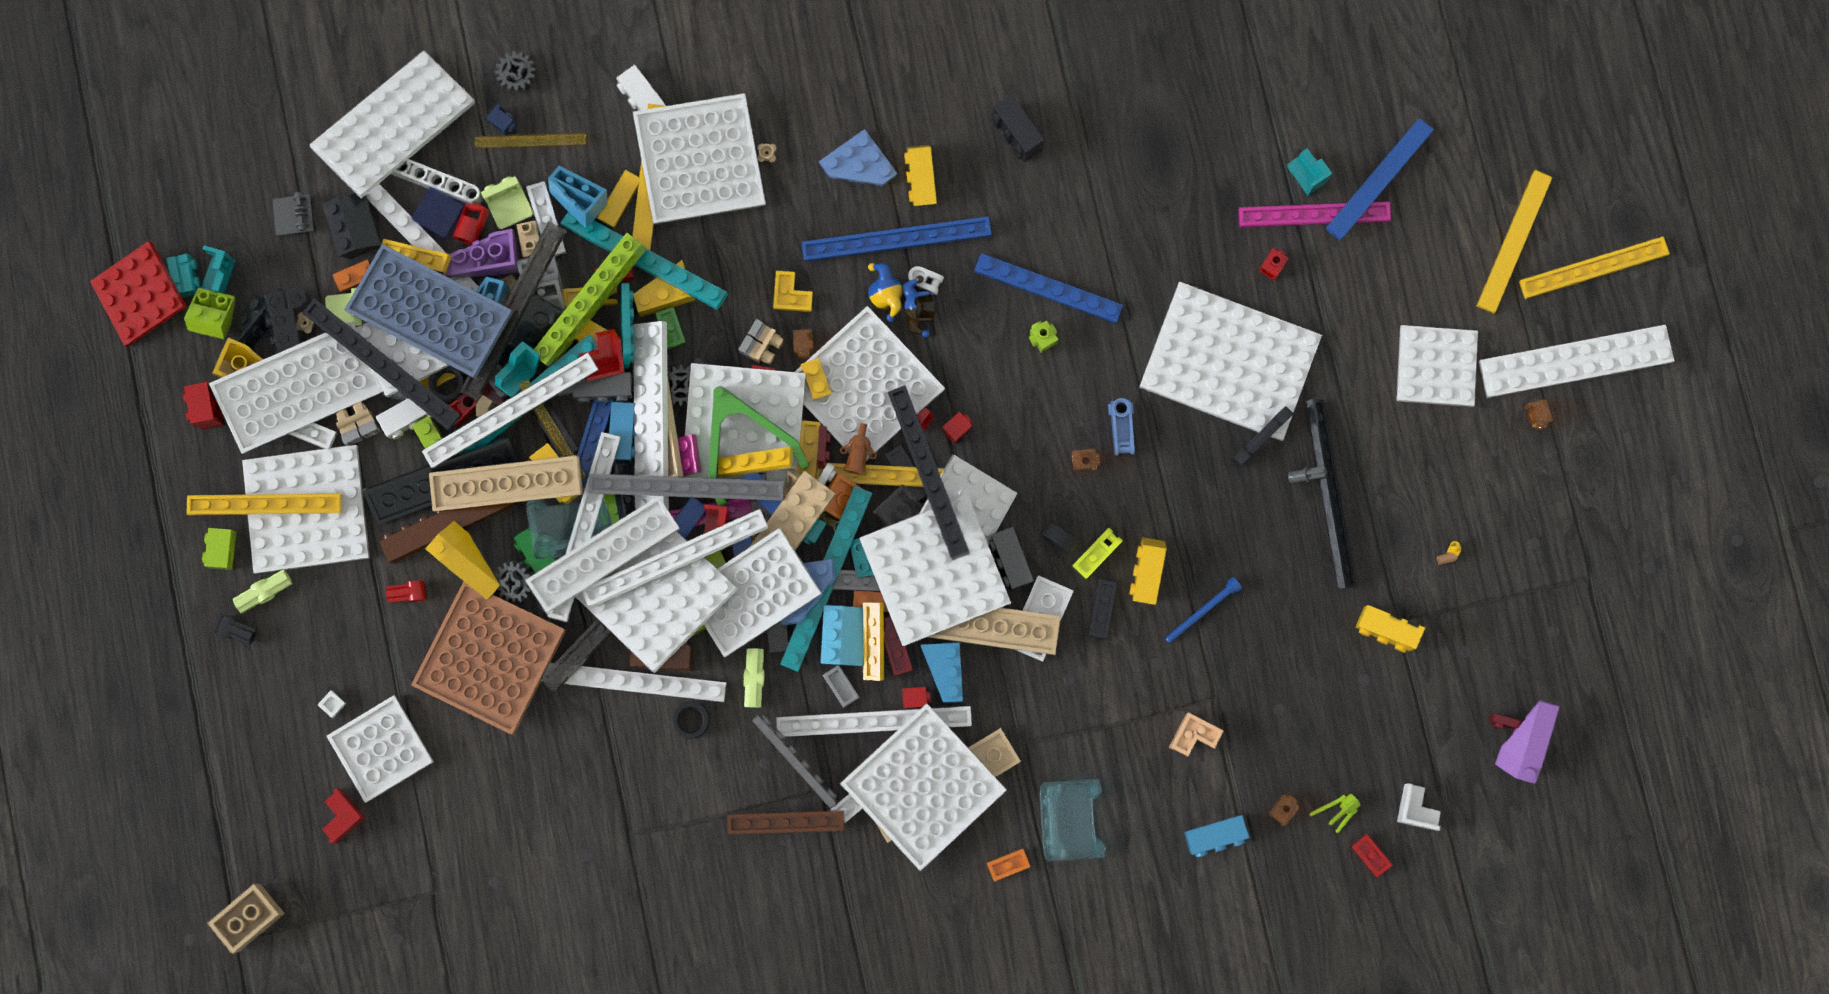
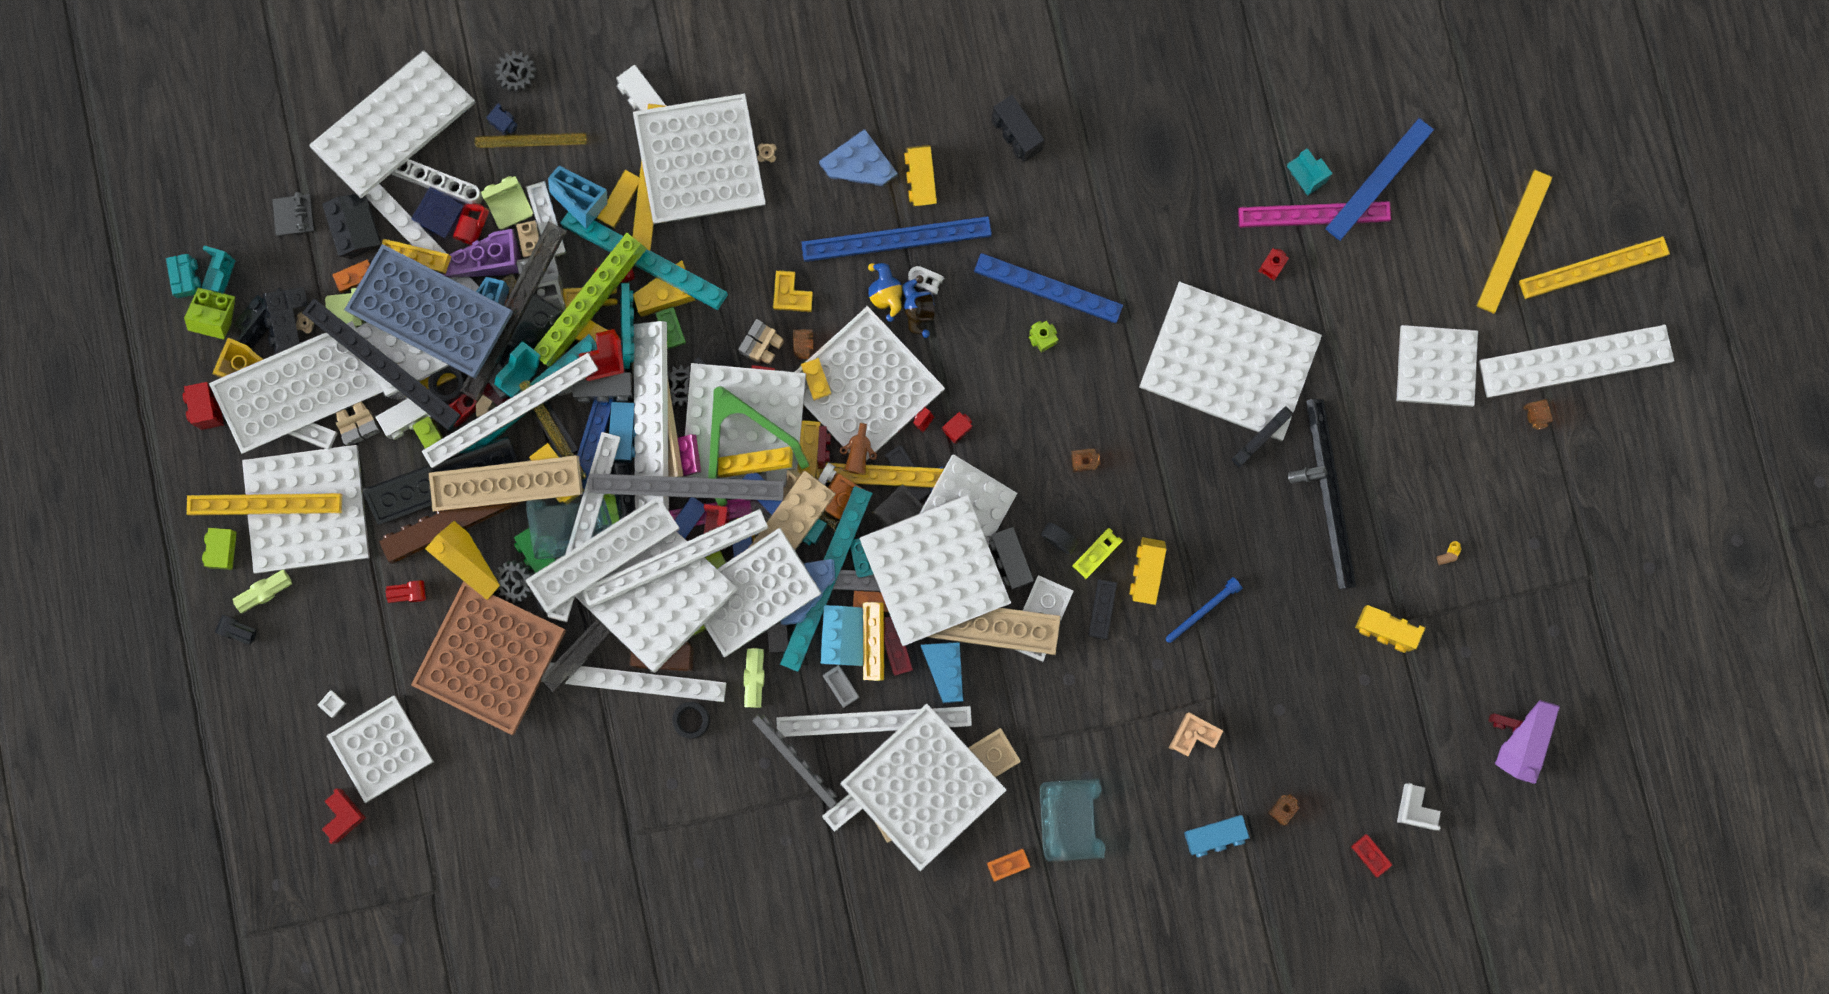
red plate [90,241,187,346] -> none
tan brick [208,884,285,954] -> none
reddish brown plate [727,810,845,834] -> none
black plate [888,385,970,561] -> none
red brick [902,687,931,709] -> none
medium blue piece [1108,398,1135,456] -> none
lime plant [1310,794,1360,833] -> none

